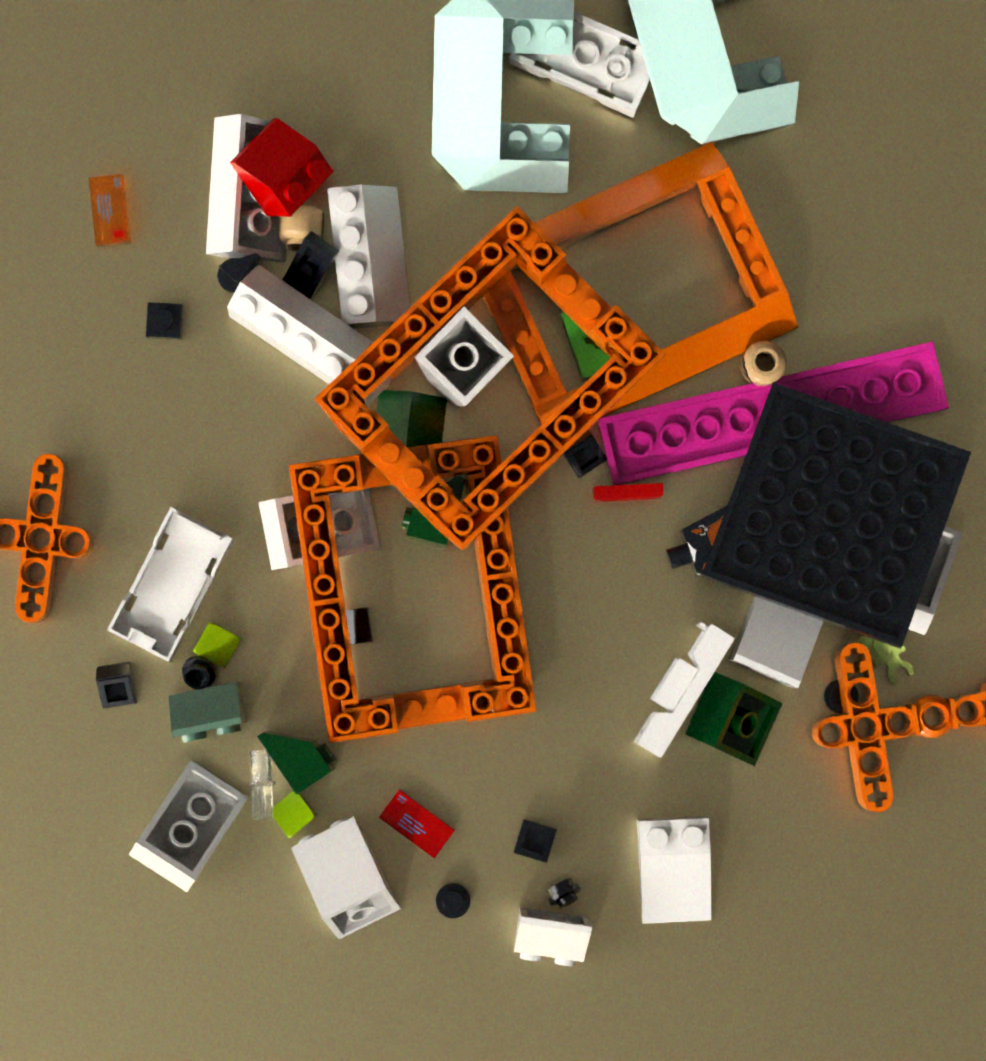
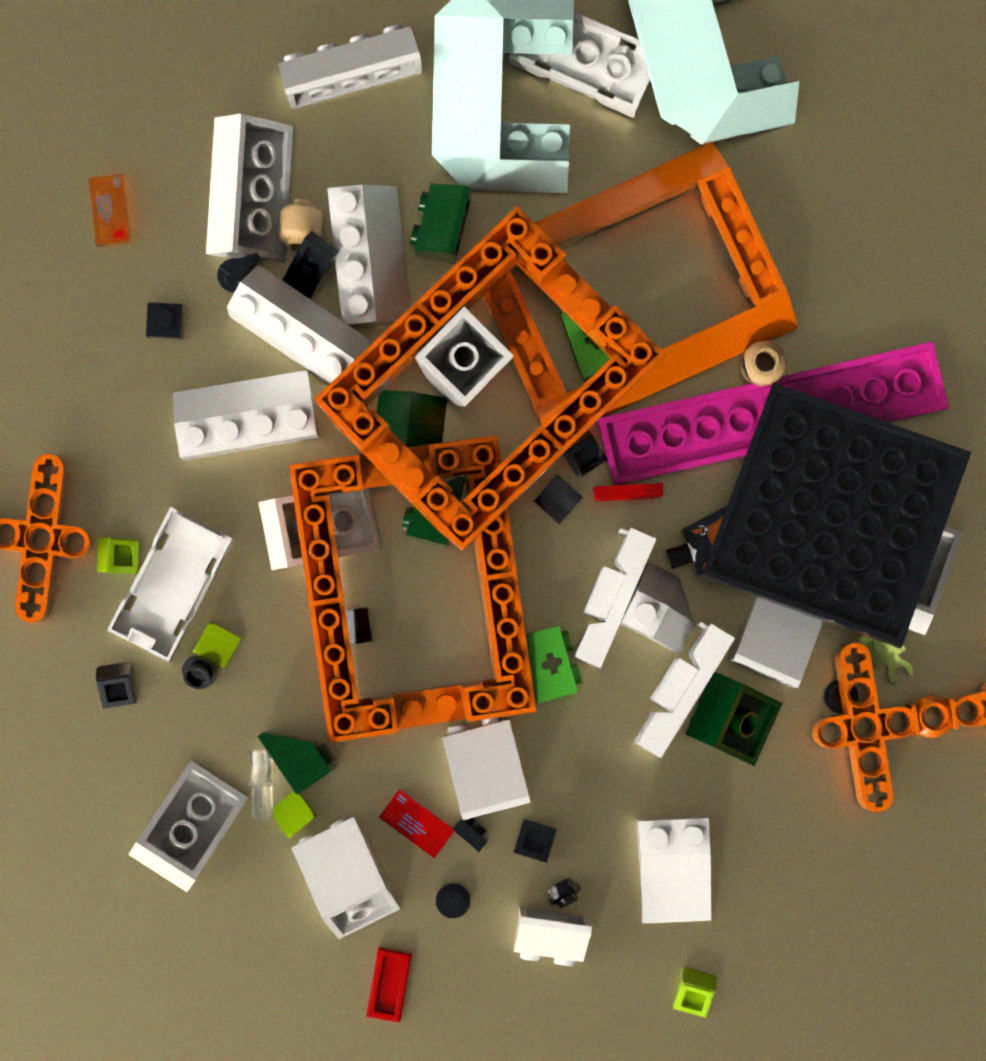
sand green slope [168,682,248,743] -> none
red slope [230,118,334,217] -> none
none -> lime slope [97,538,140,574]
none -> white slope [173,370,320,461]
none -> white slope [278,25,422,110]
none -> red tile [366,947,412,1023]
none -> dark green slope [410,183,471,265]
none -> white slope [442,717,531,820]
none -> black plate [452,817,488,852]
none -> bright green brick [526,625,582,704]
none -> black slope [534,475,583,524]
none -> white piece [573,528,656,668]
none -> white slope [620,562,695,654]
none -> lime slope [673,968,717,1018]

